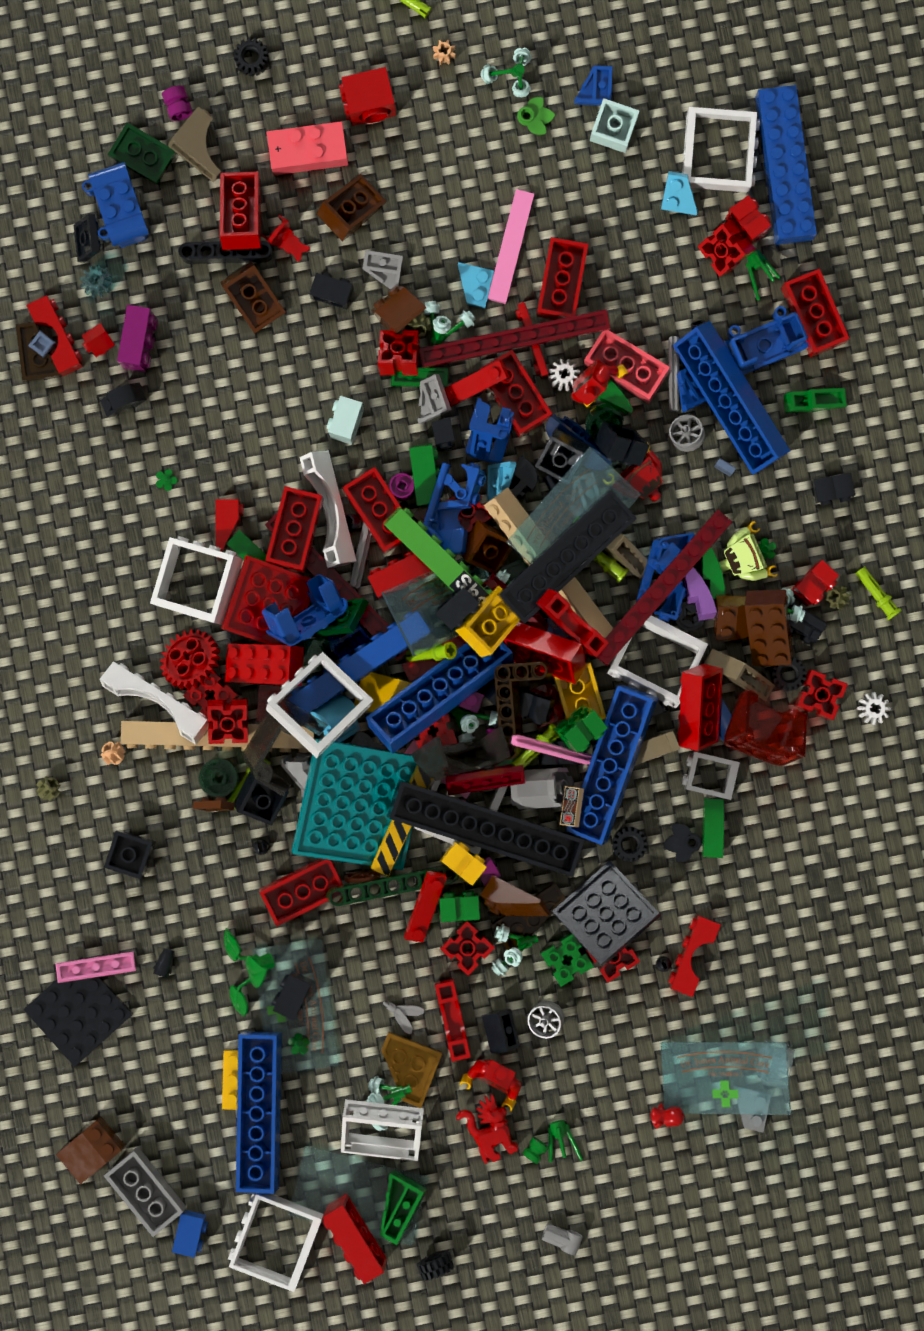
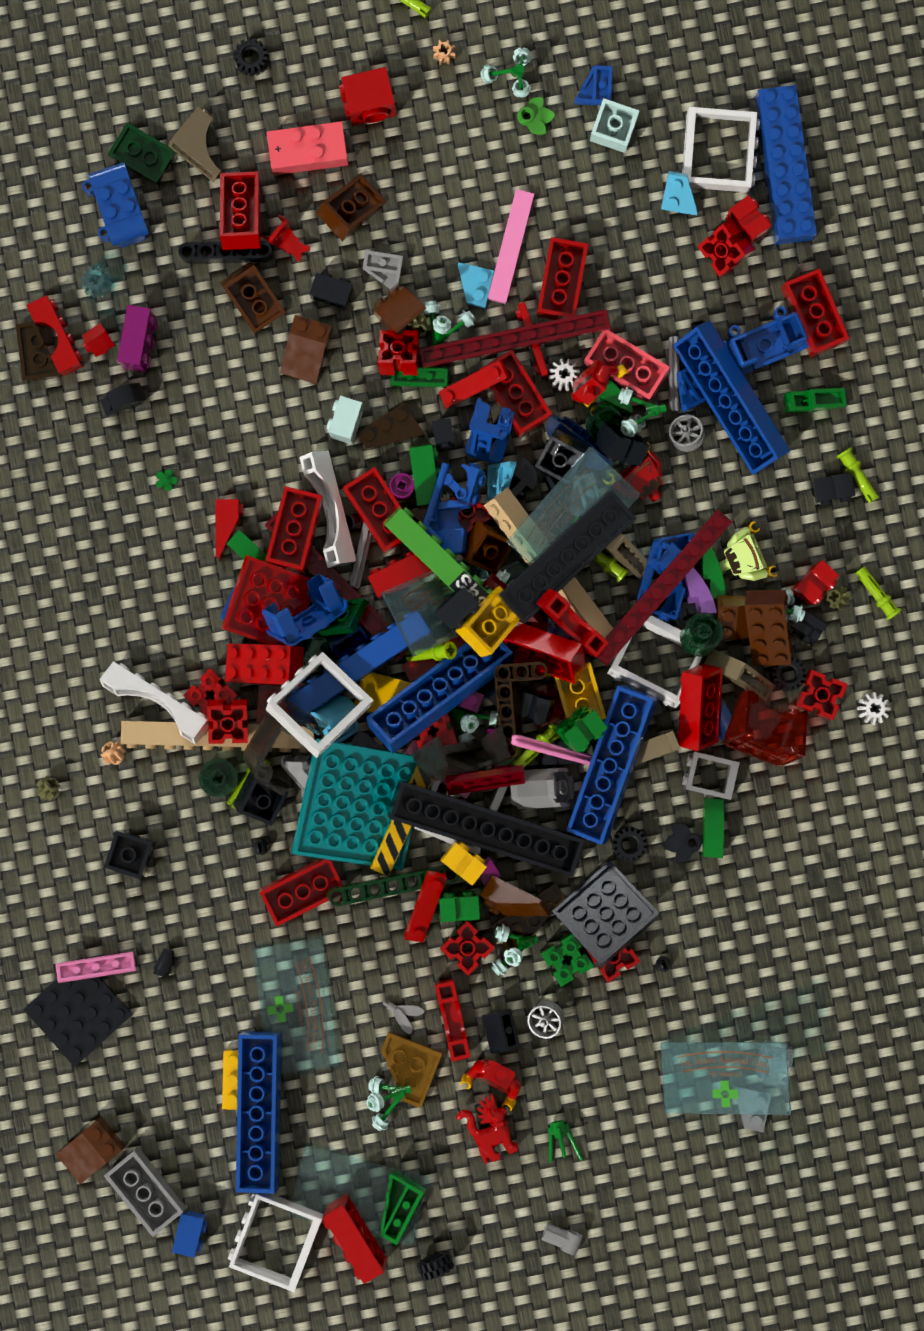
sand blue tile [28,331,56,358] -> none
black plate [73,214,101,263] -> none
white window [150,536,243,625] -> none
red gear [160,629,221,690] -> none
magenta wheel [162,85,193,121] -> none
reddish brown plate [193,797,235,811] -> none
green plant [224,928,275,1017] -> none
black brick [272,971,313,1020] -> none
green plant [288,1033,310,1055] -> none
white window [341,1099,424,1161] -> none
copper wheel [344,869,381,883] -> none
light grey wing [418,374,451,424] -> none
green wheel [522,1137,549,1164] -> none
tile [560,786,584,827] -> none
red animal [651,1103,684,1129] -> none
red arch [668,915,721,997] -> none
sand blue tile [714,458,736,477] -> none
green plant [745,250,781,301] -> none
green plant [758,538,776,560] -> none
none -> reddish brown slope [280,315,333,385]
none -> dark brown wing [356,403,425,450]
none -> plant [618,386,667,438]
none -> clear green brick [680,612,723,657]
none -> lime pin [836,447,879,504]

